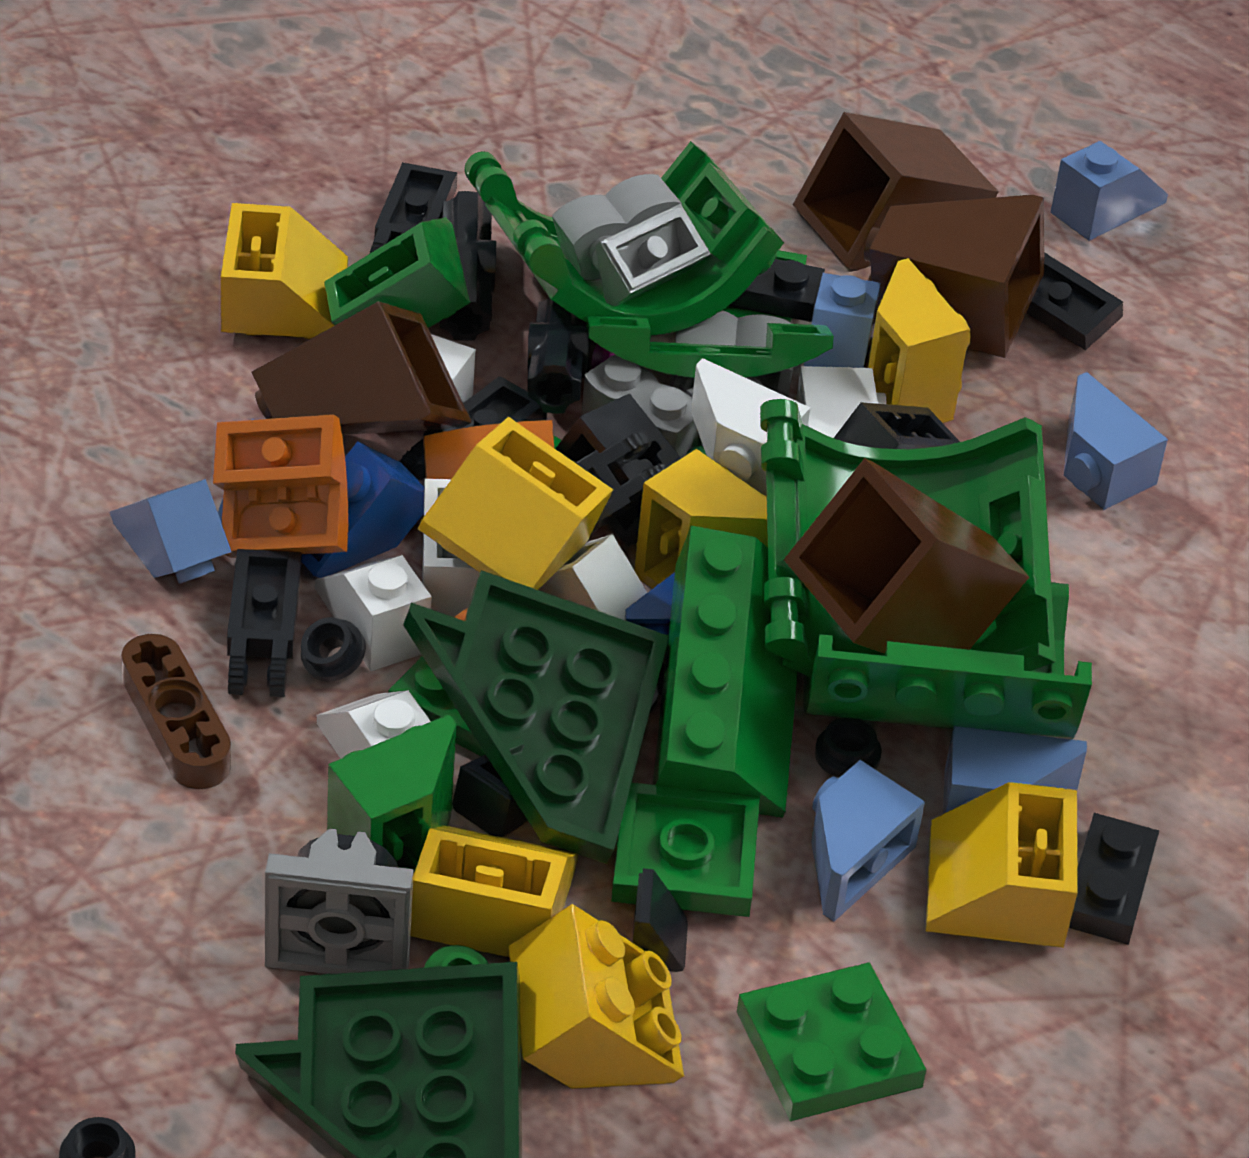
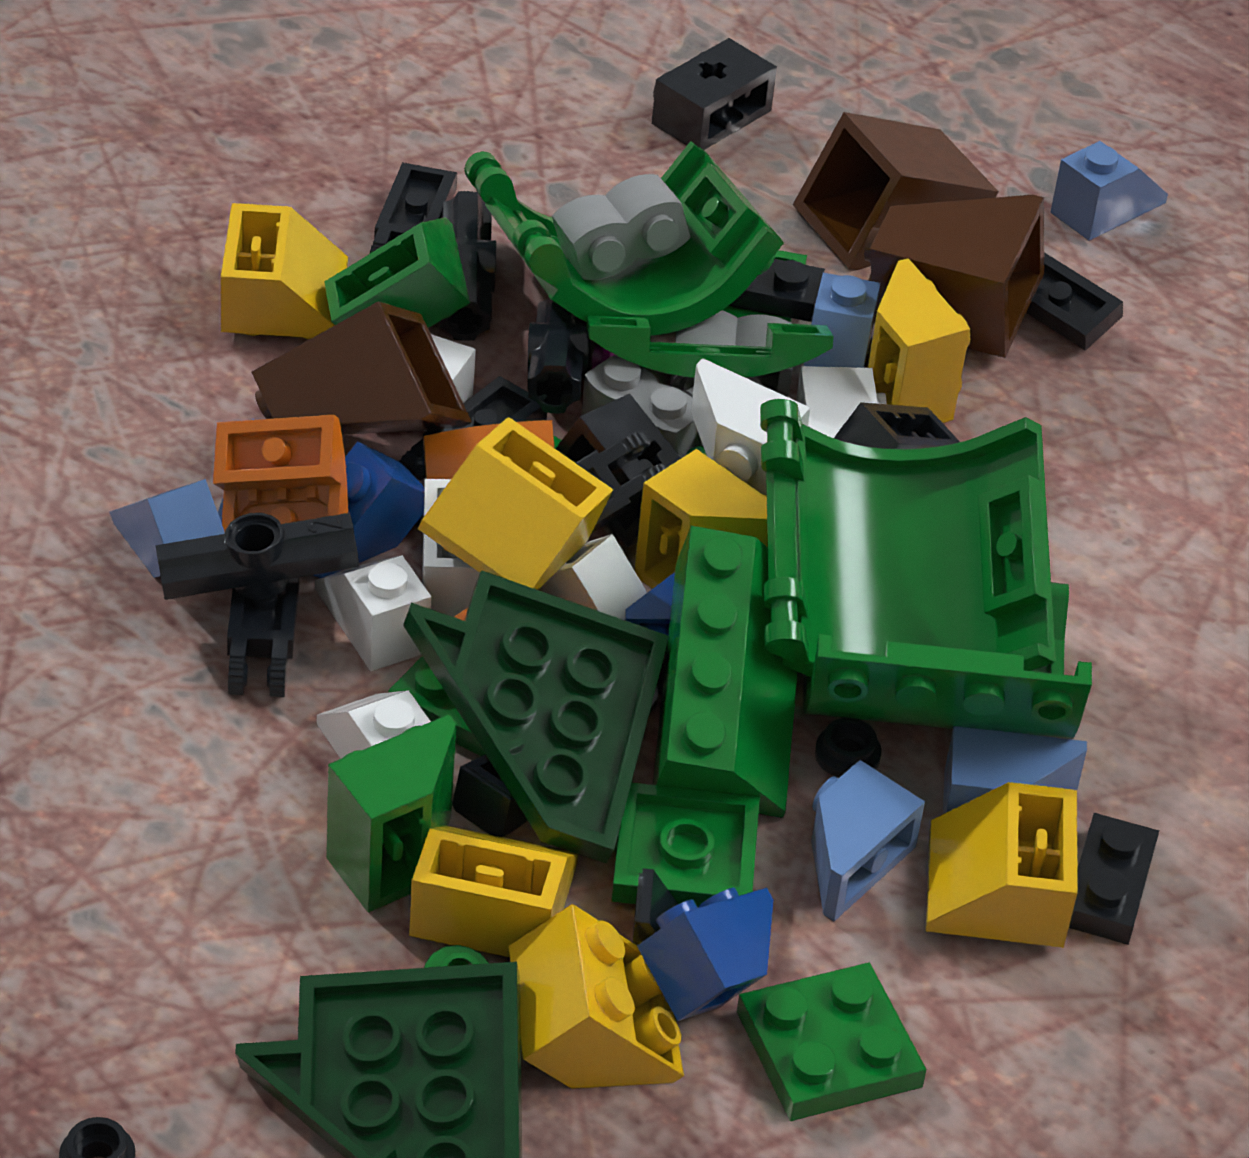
reddish brown beam [121,634,231,789] -> none
light grey piece [265,829,413,974] -> none
black plate [301,617,366,682] -> none
light grey slope [595,204,711,307] -> none
reddish brown slope [784,458,1029,654] -> none
medium blue slope [1064,372,1168,510] -> none
none -> black piece [155,513,359,600]
none -> blue slope [637,887,774,1021]
none -> black brick [651,38,777,150]

